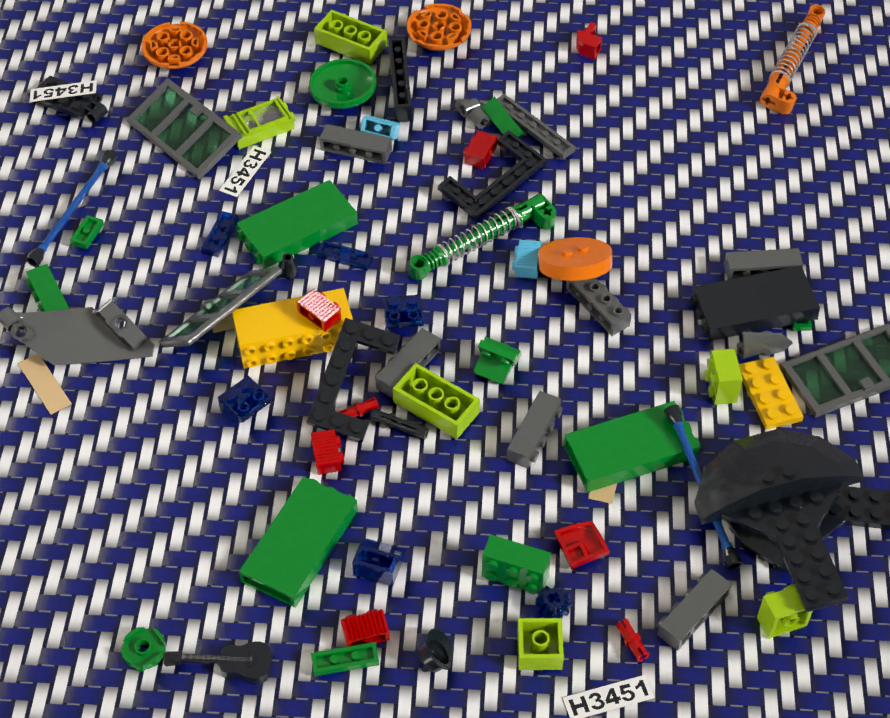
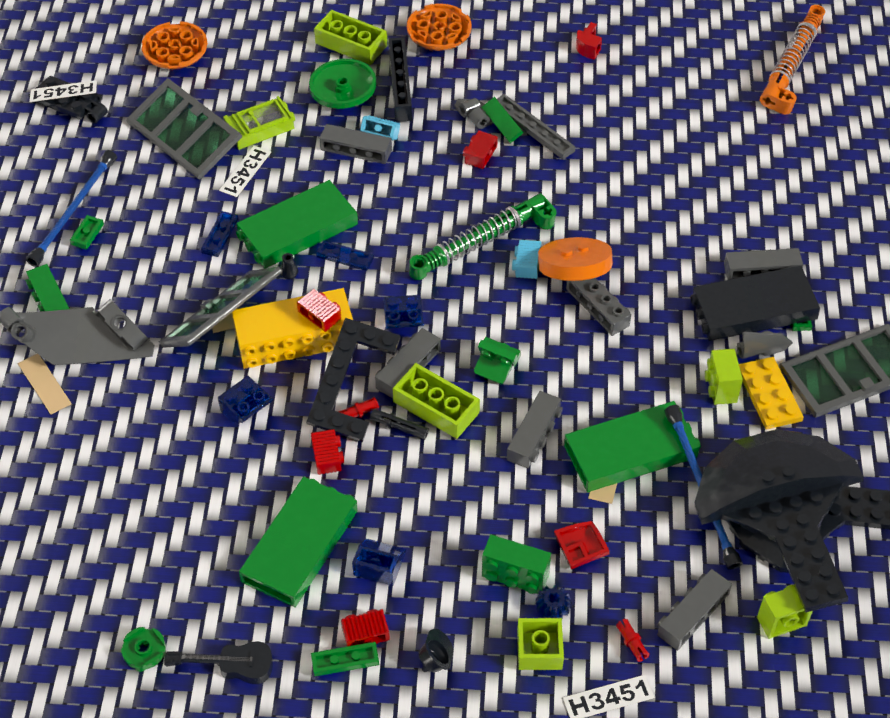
black plate [437,130,547,220] -> none

